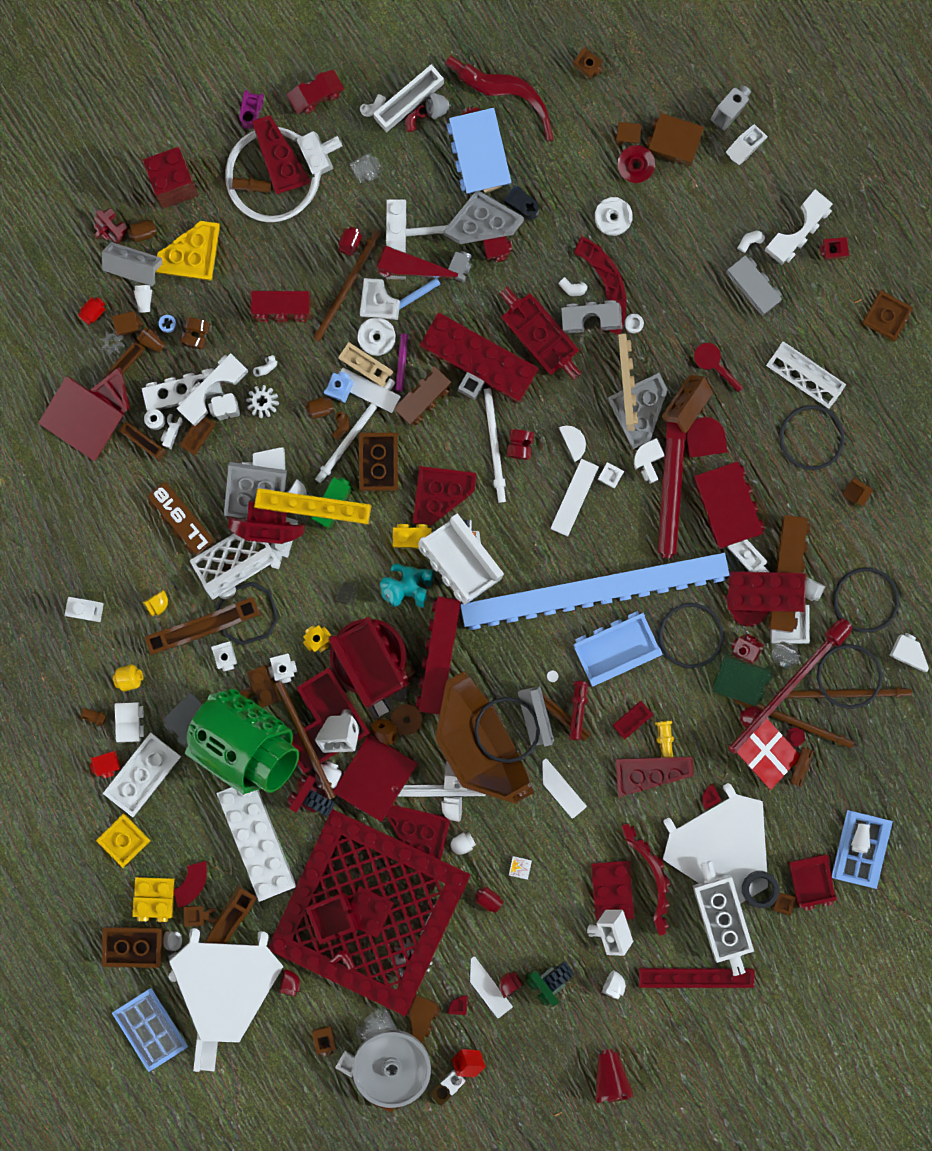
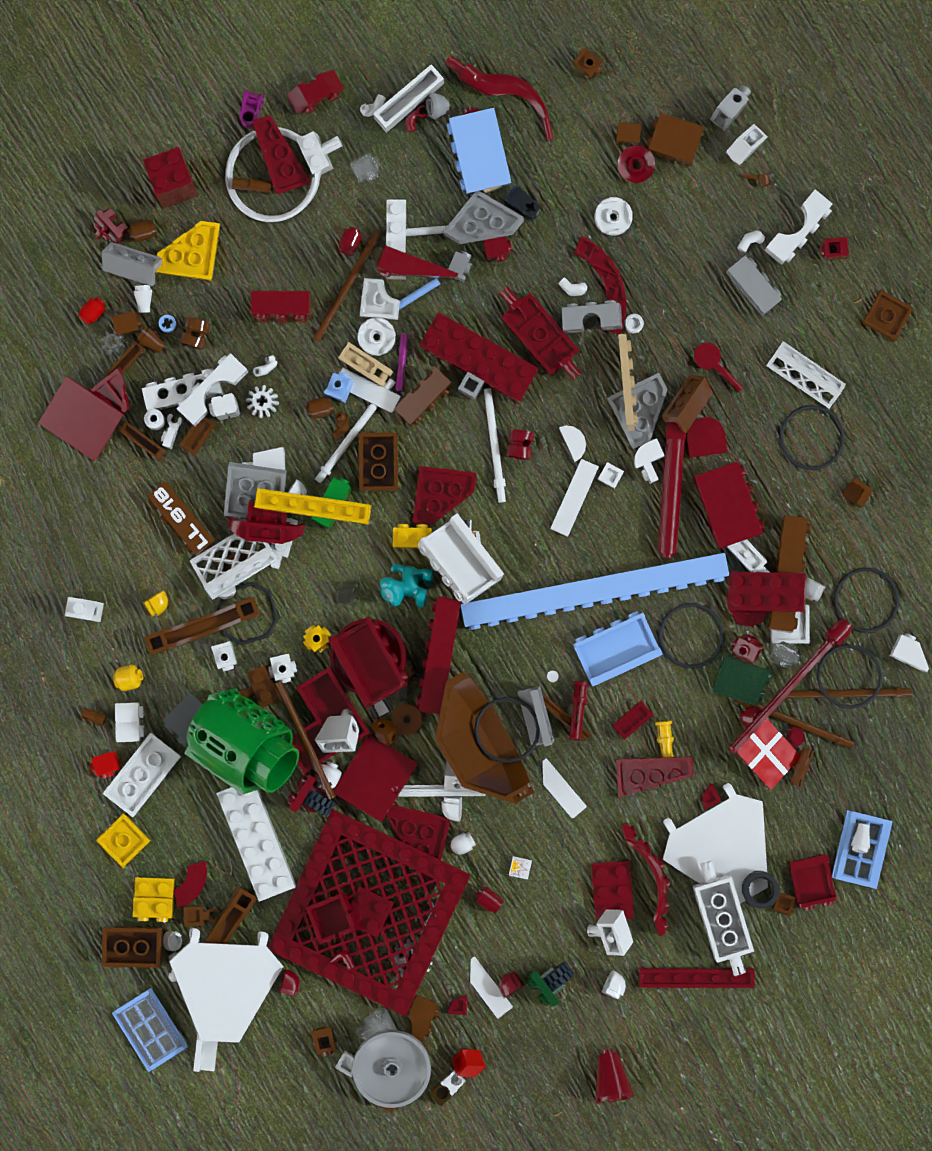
none -> reddish brown hand [743,173,769,186]

